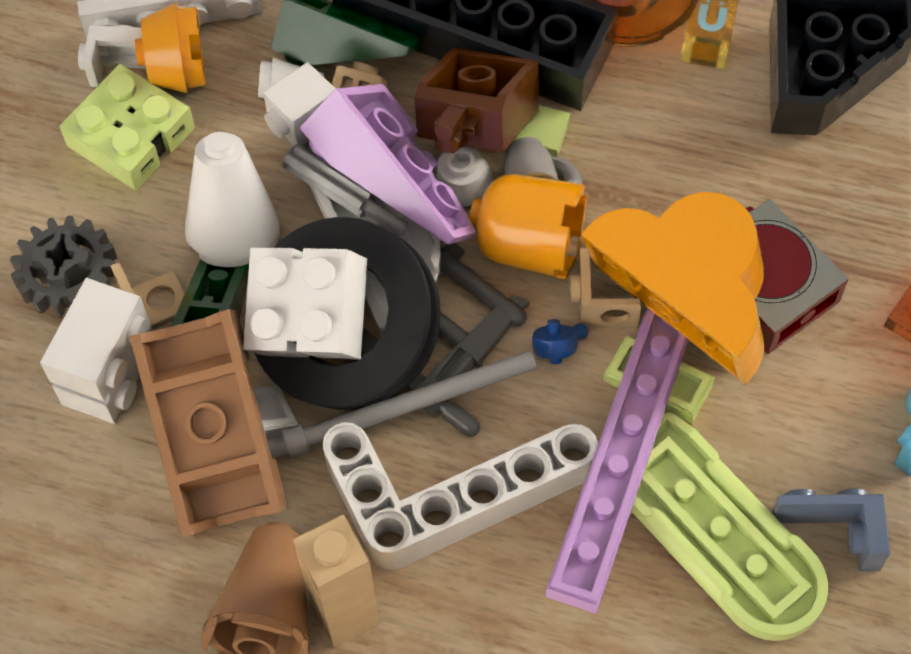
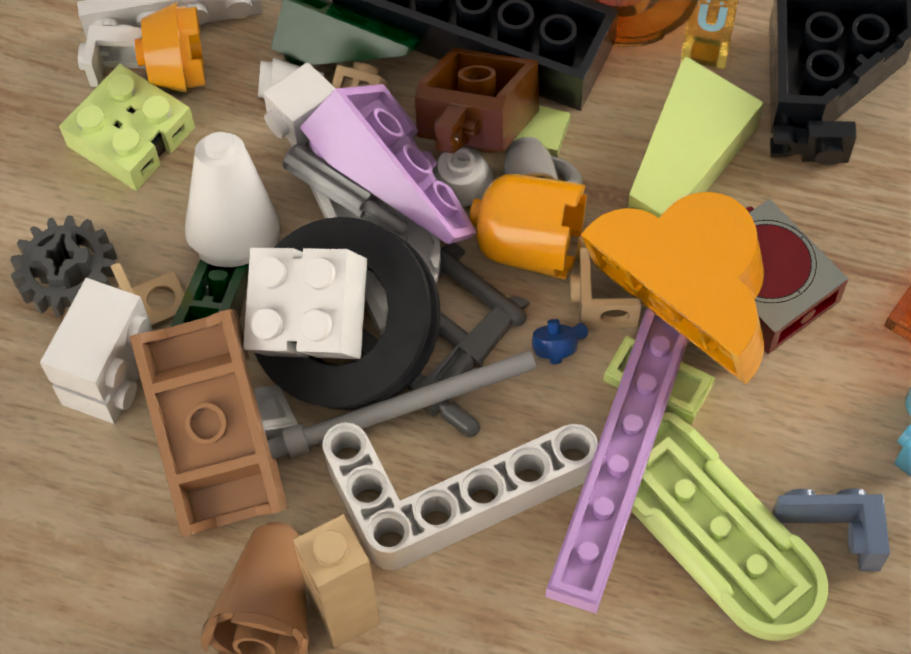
none -> yellowish green slope [627,57,764,218]
none -> black plate [770,121,857,165]

